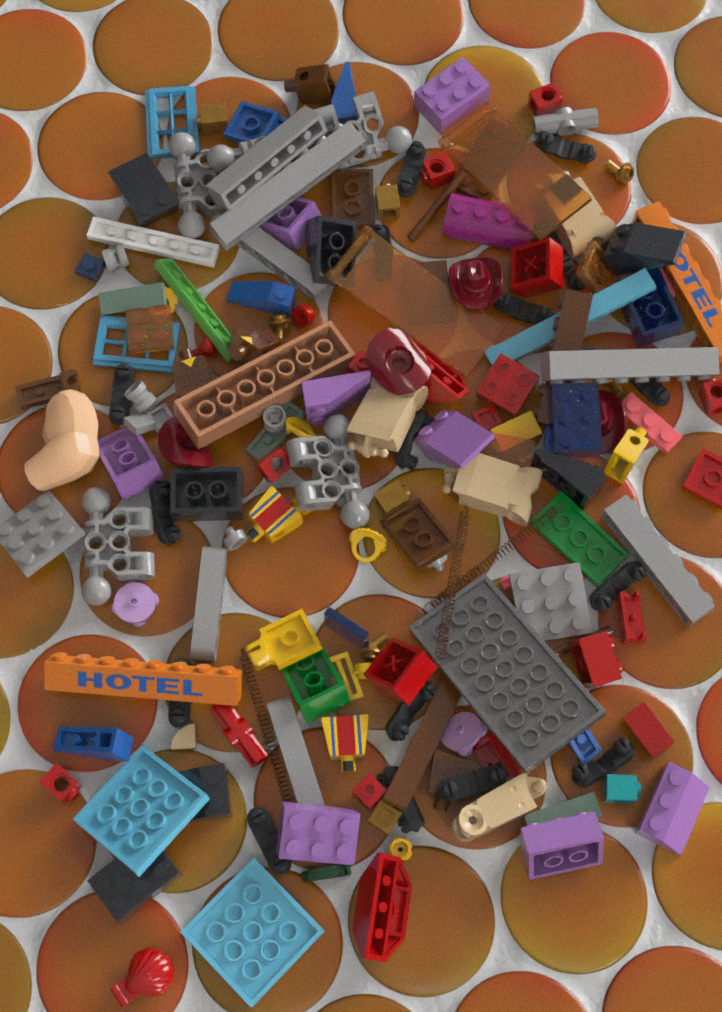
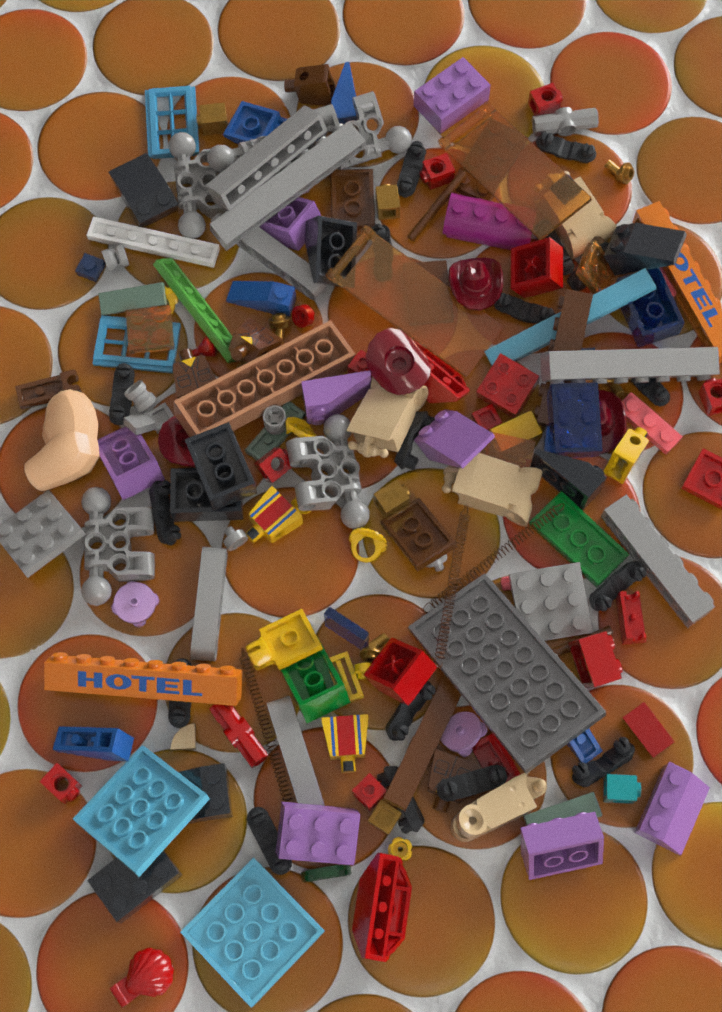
none -> black slope [185,422,257,511]

